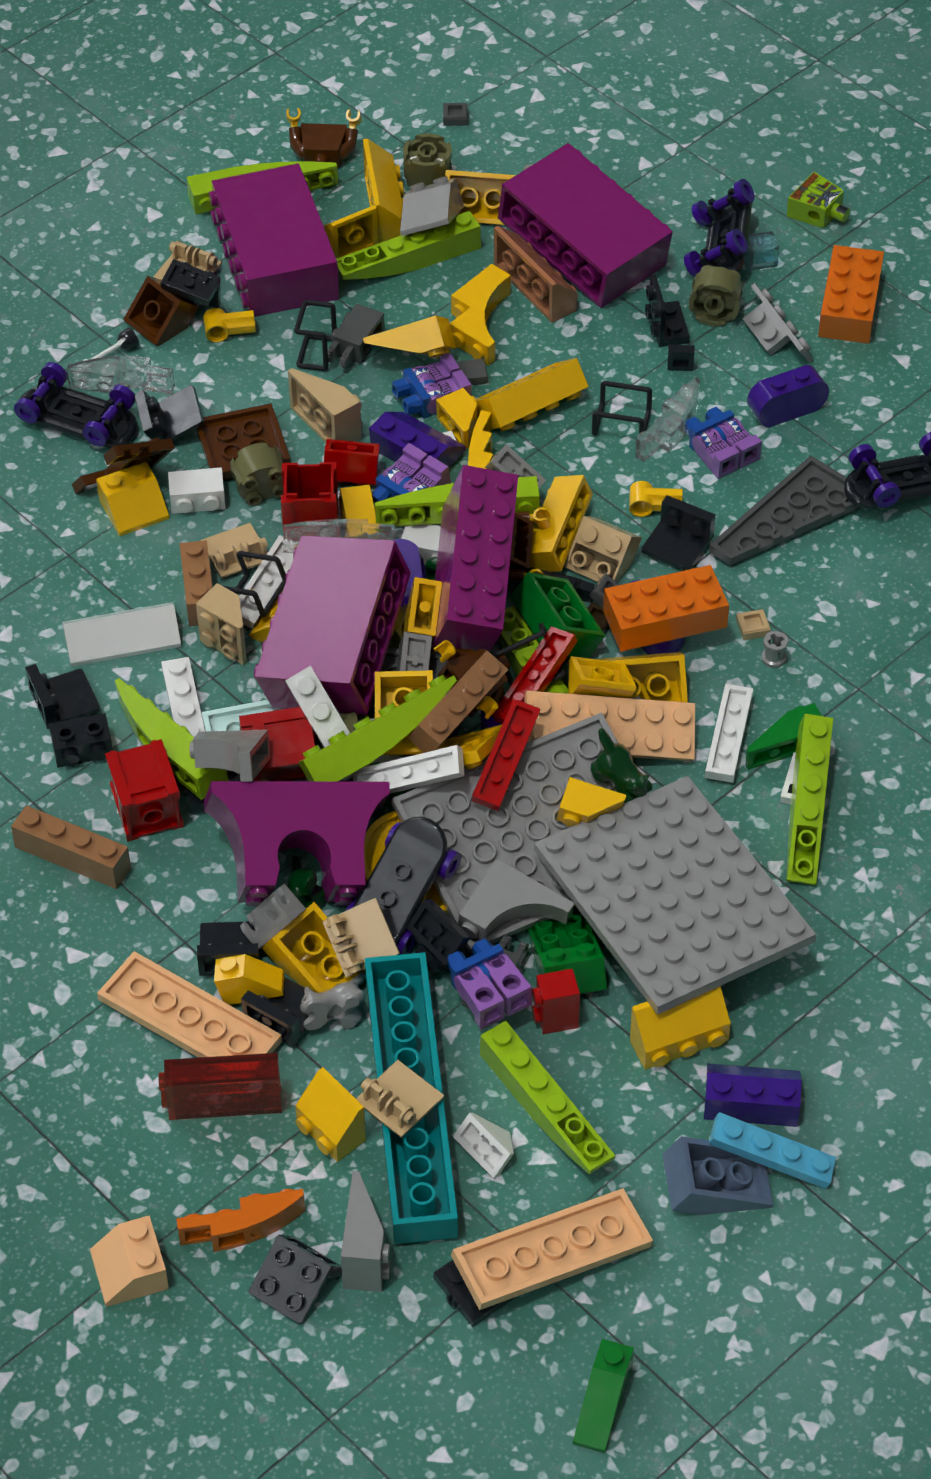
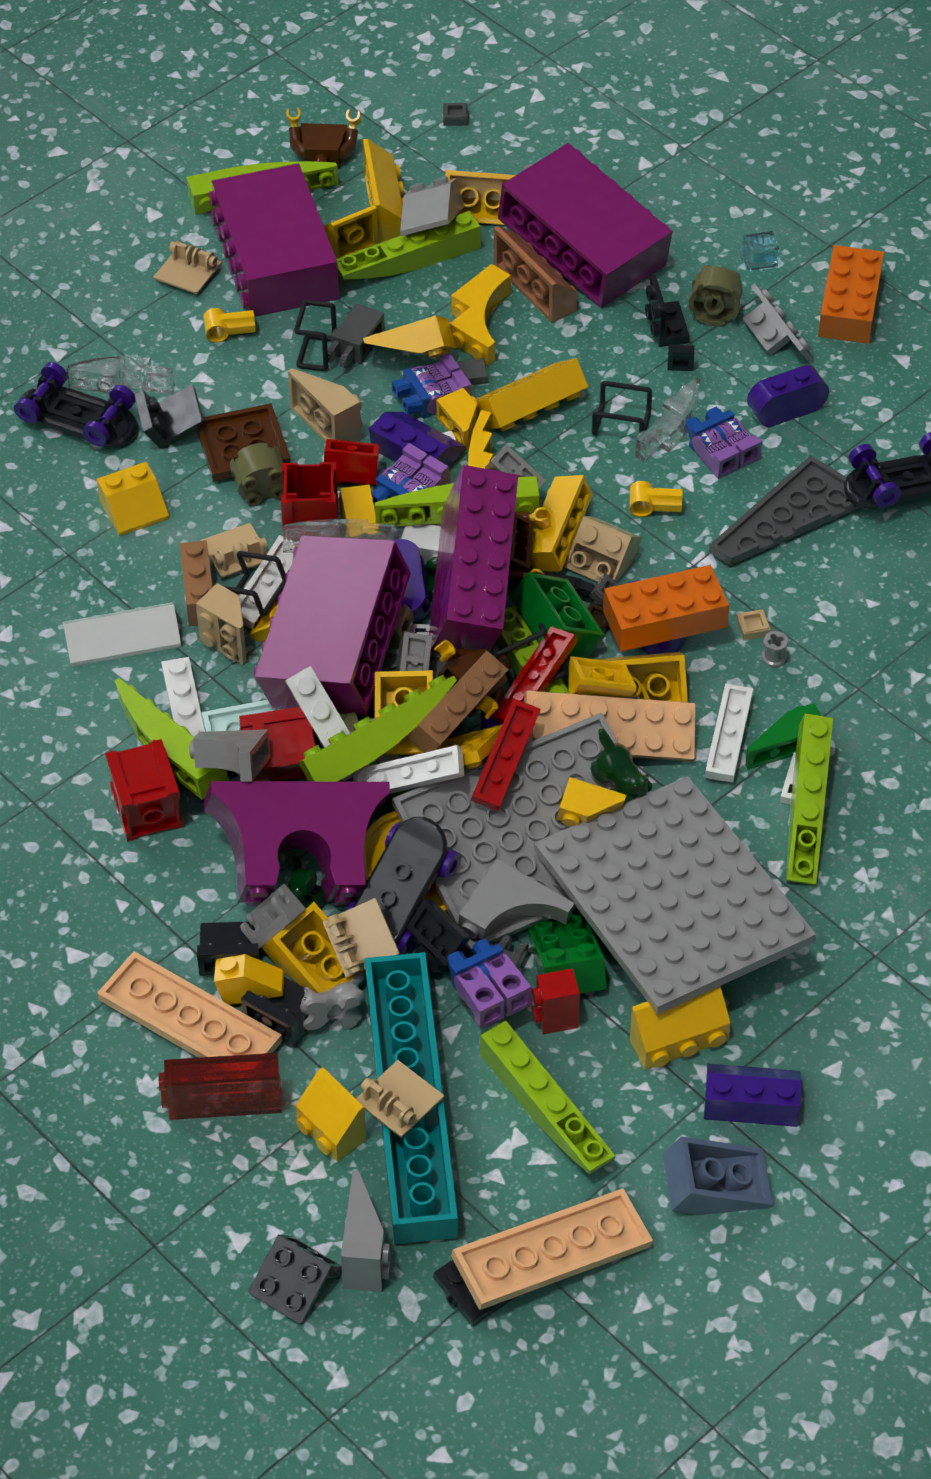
medium nougat brick [11,805,131,889] -> none
black bracket [25,664,100,729] -> none
black brick [49,713,113,768] -> none
reddish brown wing [72,438,175,494] -> none
black hinge [81,327,139,369] -> none
light nougat slope [90,1215,169,1307] -> none
reddish brown slope [123,275,199,346] -> none
black bracket [160,259,220,308] -> none
white brick [168,467,226,514] -> none
orange slope [176,1189,305,1252] -> none
olive brick [403,133,452,187] -> none
yellow slope [403,577,442,640] -> none
white slope [453,1112,514,1178] -> none
green slope [573,1339,634,1453] -> none
black bracket [641,495,716,570] -> none
piece [684,179,755,277] -> none
medium azure plate [709,1112,836,1189] -> none
lime torso [786,172,850,228] -> none

